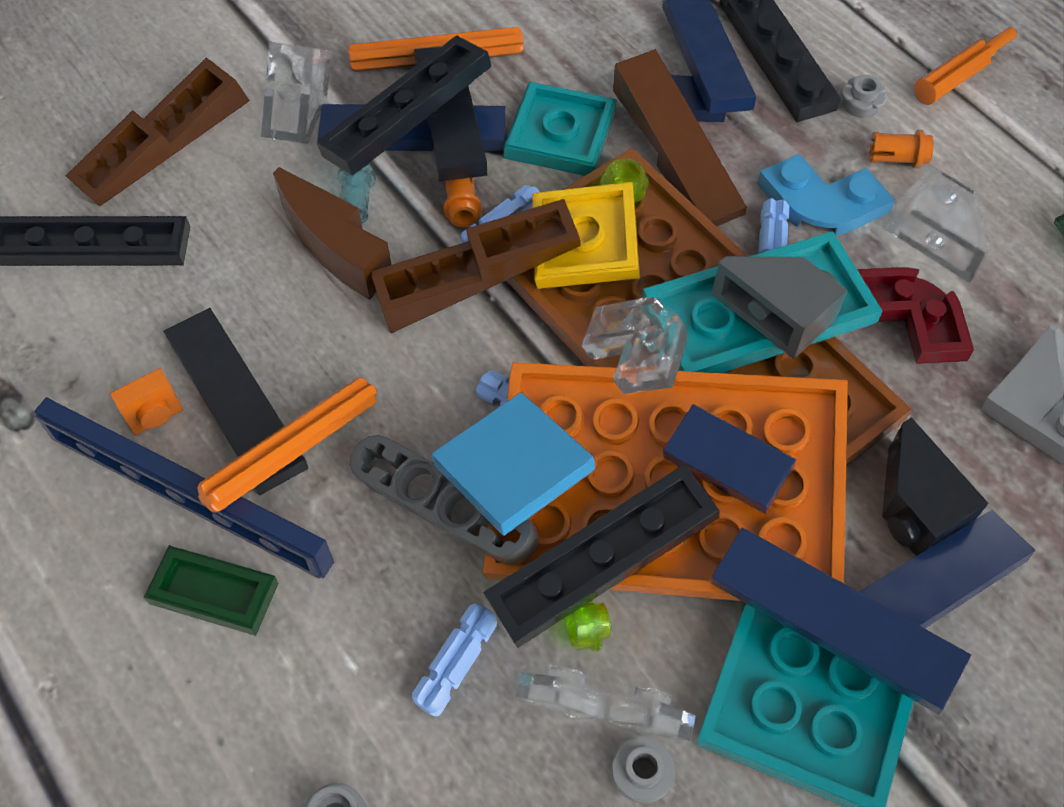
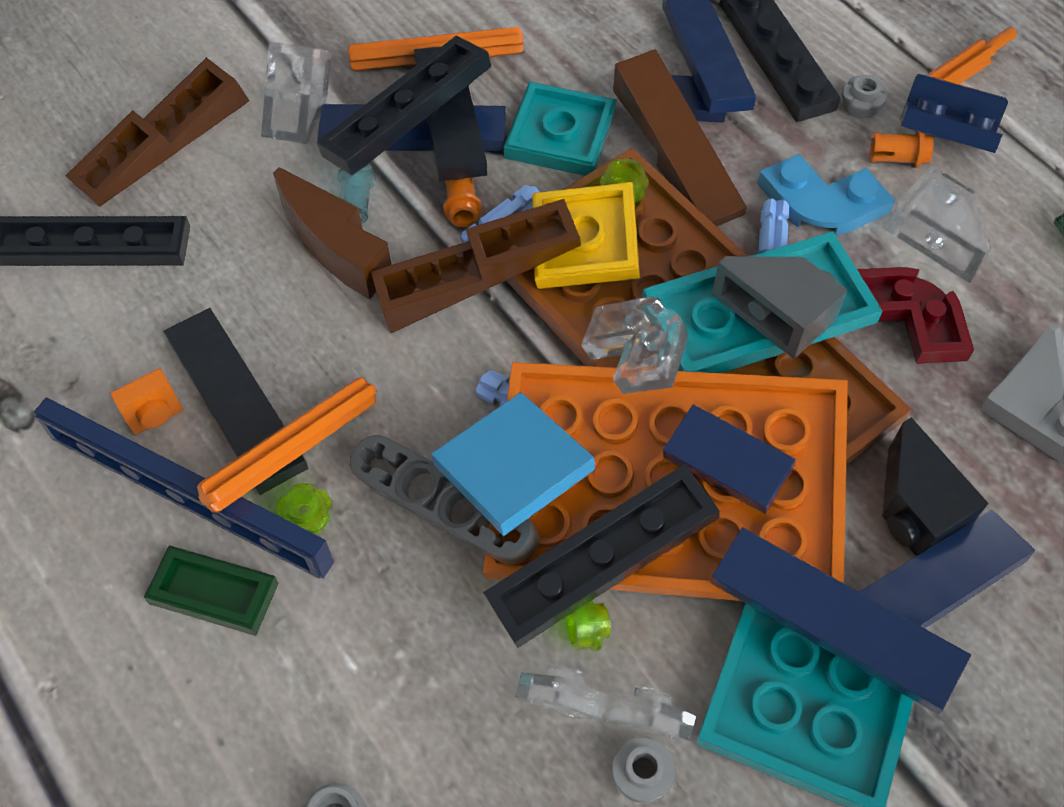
light blue axle [412,603,497,716] -> none
none -> clear neon green plate [276,484,332,535]
none -> dark blue bracket [900,74,1008,153]

